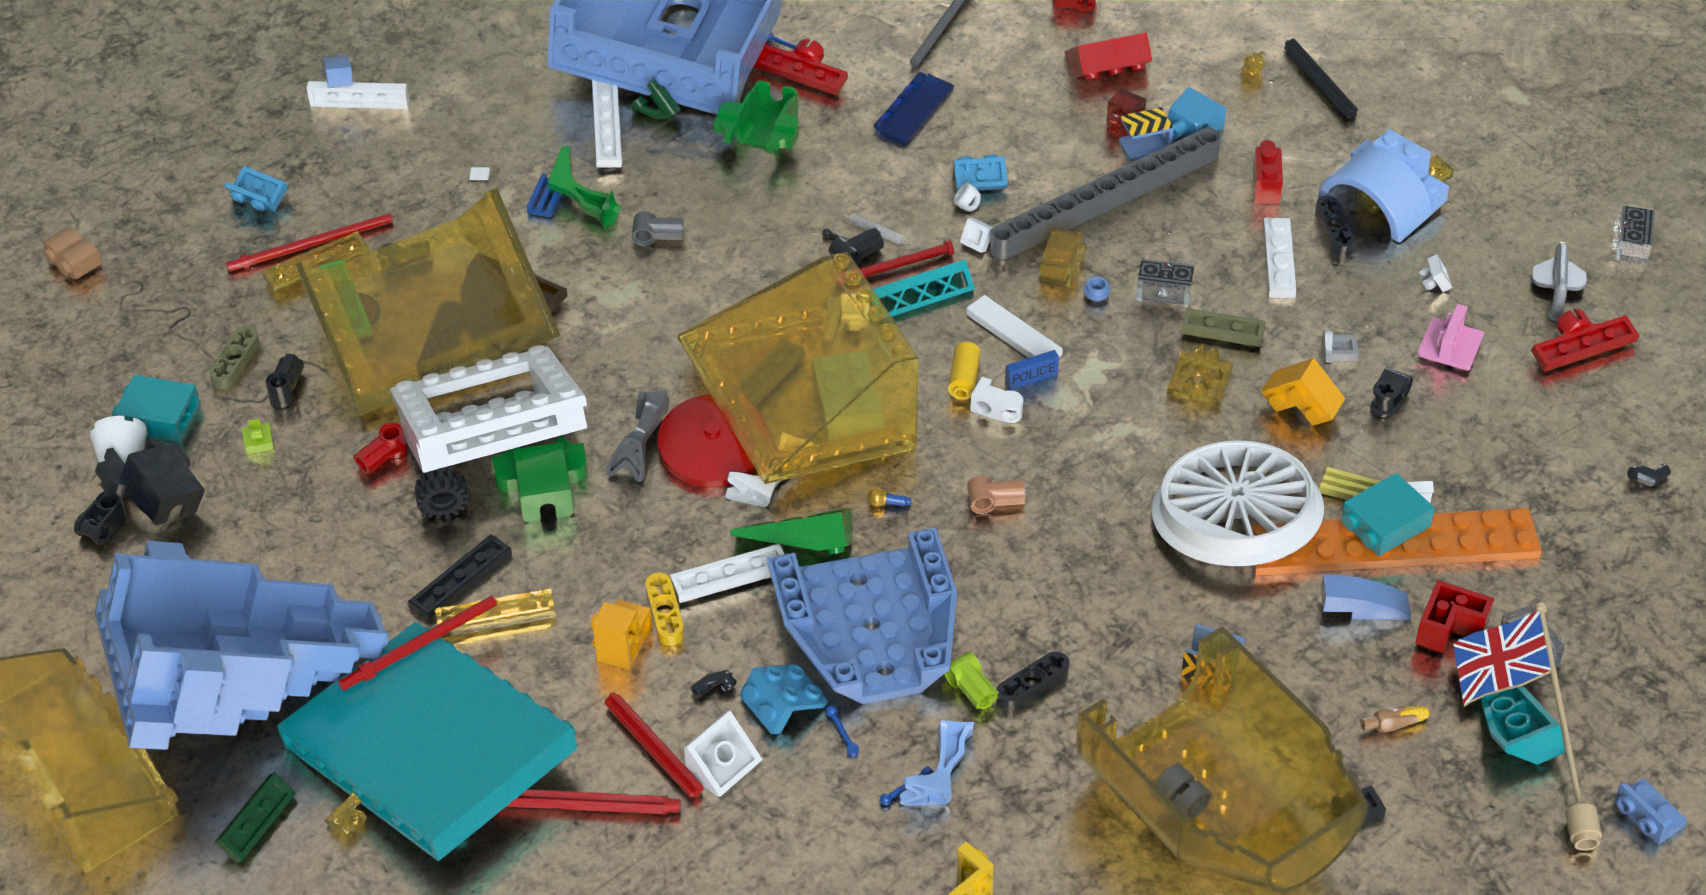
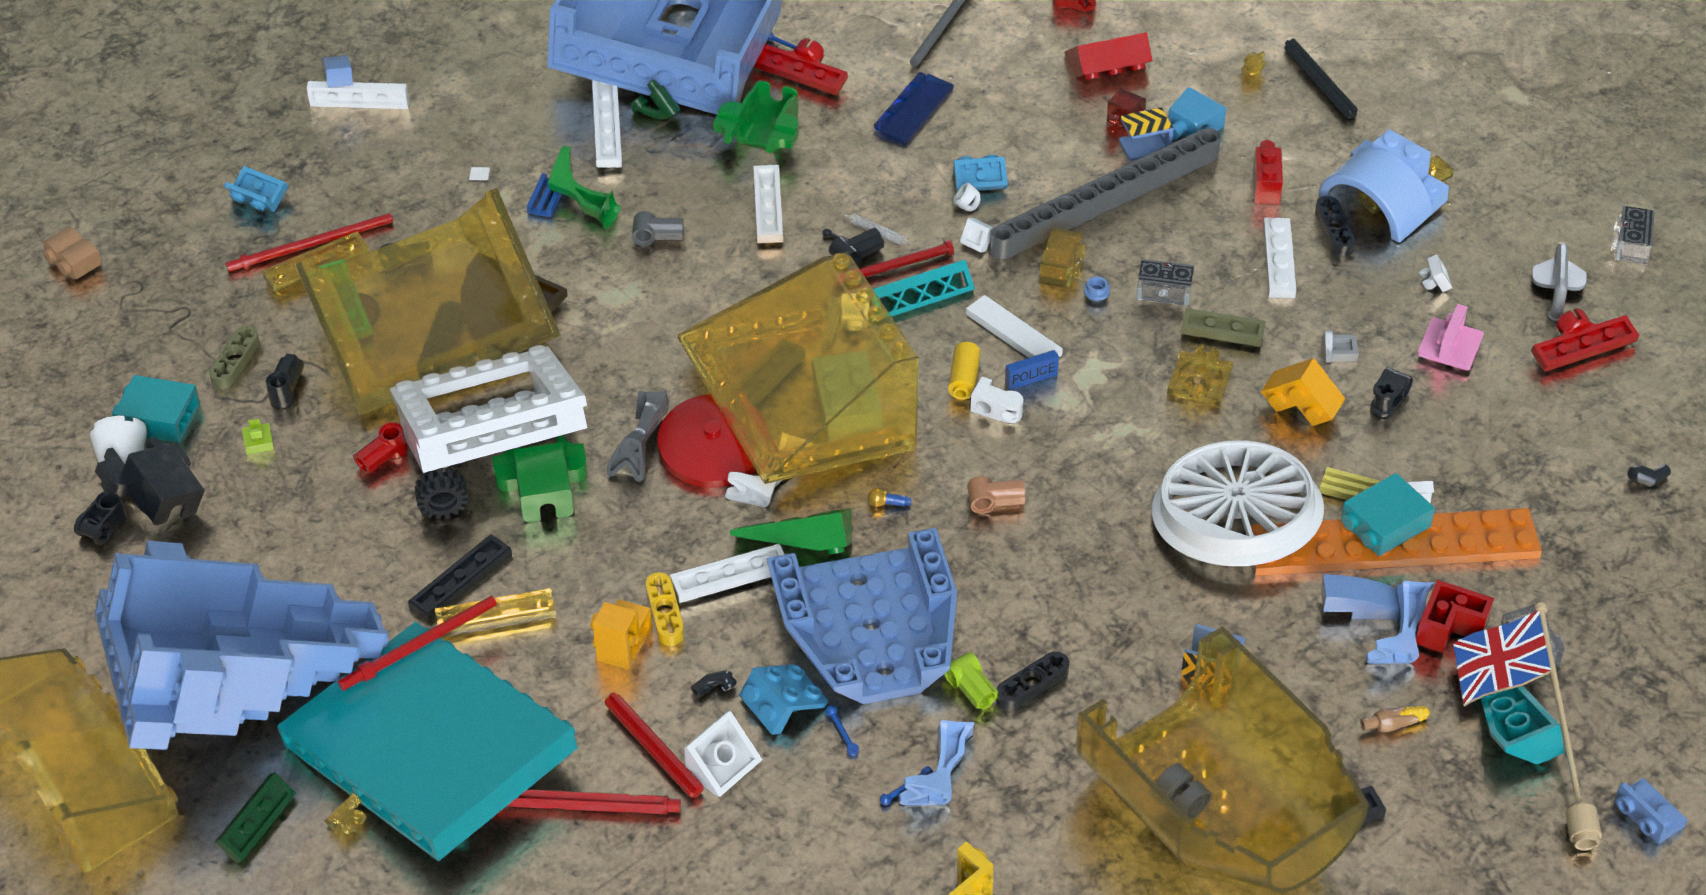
none -> white plate [753,165,783,243]
none -> light blue animal [1365,581,1435,664]

